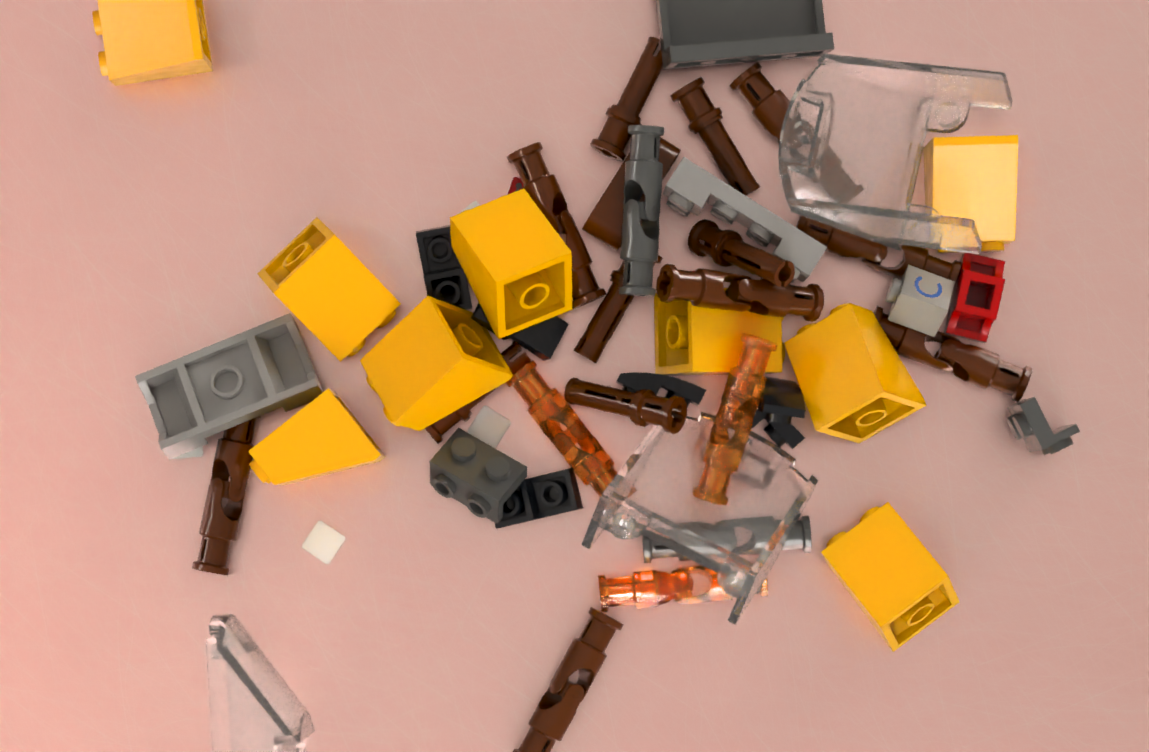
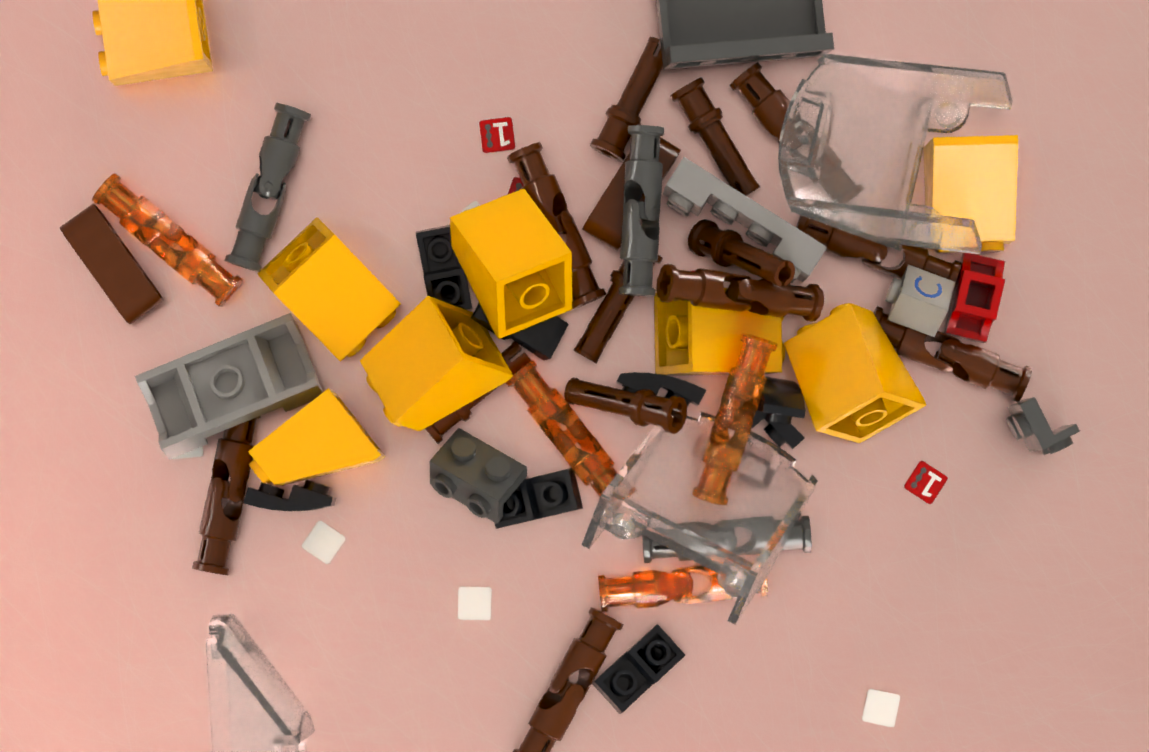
white sticker [468,405,511,448] -> none
yellow slope [821,502,959,652] -> none
none -> reddish brown beam [60,203,164,325]
none -> clear orange piece [92,173,243,307]
none -> dark grey piece [224,103,311,272]
none -> black slope [243,480,336,511]
none -> white sticker [458,586,492,620]
none -> red sticker [479,117,515,153]
none -> black slope [592,624,685,714]
none -> white sticker [862,689,900,727]
none -> red sticker [904,461,948,504]

